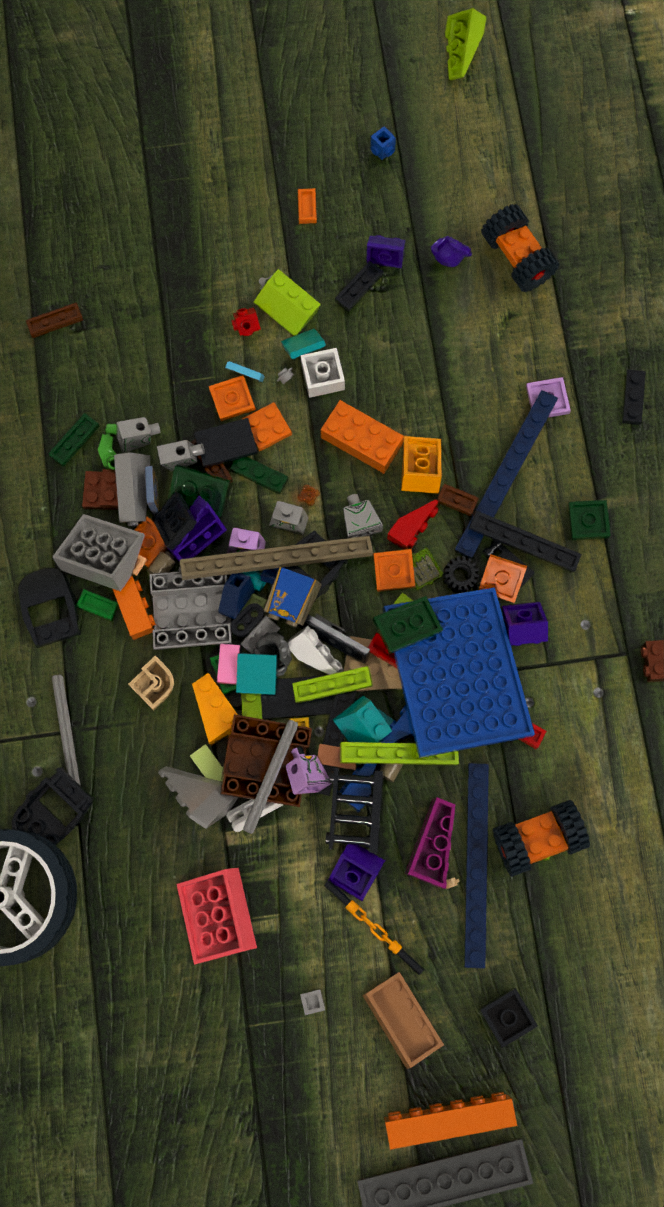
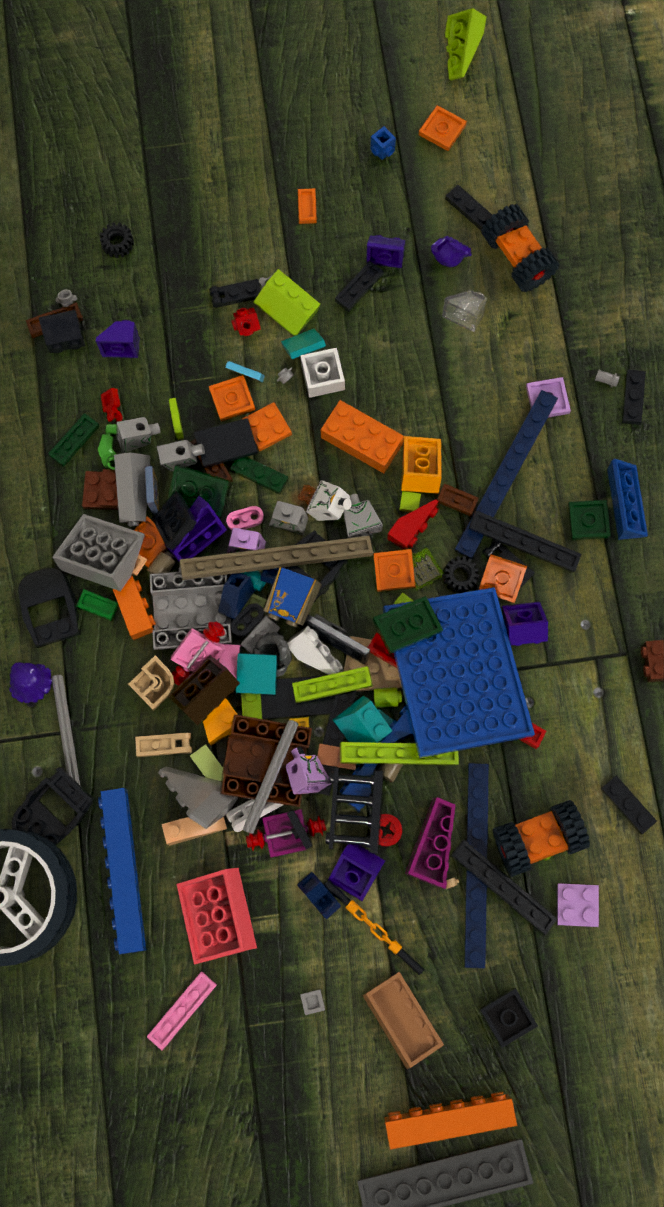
none -> dark purple hair [9,662,52,703]
none -> black slope [39,310,86,353]
none -> light grey plate [56,289,77,307]
none -> dark purple slope [96,320,140,358]
none -> blue brick [98,788,146,954]
none -> black tyre [100,222,134,258]
none -> red plate [101,388,123,423]
none -> tan plate [136,733,192,757]
none -> bright pink tile [147,971,217,1051]
none -> light nougat slope [162,817,227,846]
none -> lime tile [168,398,184,440]
none -> dark brown slope [168,655,240,726]
none -> bright pink plate [171,622,225,685]
none -> black plate [209,279,261,308]
none -> bright pink plate [226,506,264,530]
none -> magenta plate [246,809,326,858]
none -> black plate [287,810,313,851]
none -> dark blue slope [297,872,341,920]
none -> white torso [306,480,352,521]
none -> red gear [370,814,402,847]
none -> lime brick [373,687,402,708]
none -> lime tile [400,491,421,512]
none -> orange plate [419,105,467,151]
none -> clear slope [442,290,487,332]
none -> black plate [445,185,492,230]
none -> black tile [450,840,557,935]
none -> lavender plate [557,883,599,927]
none -> light grey pin [595,369,620,387]
none -> black plate [601,776,657,835]
none -> blue slope [607,459,648,540]

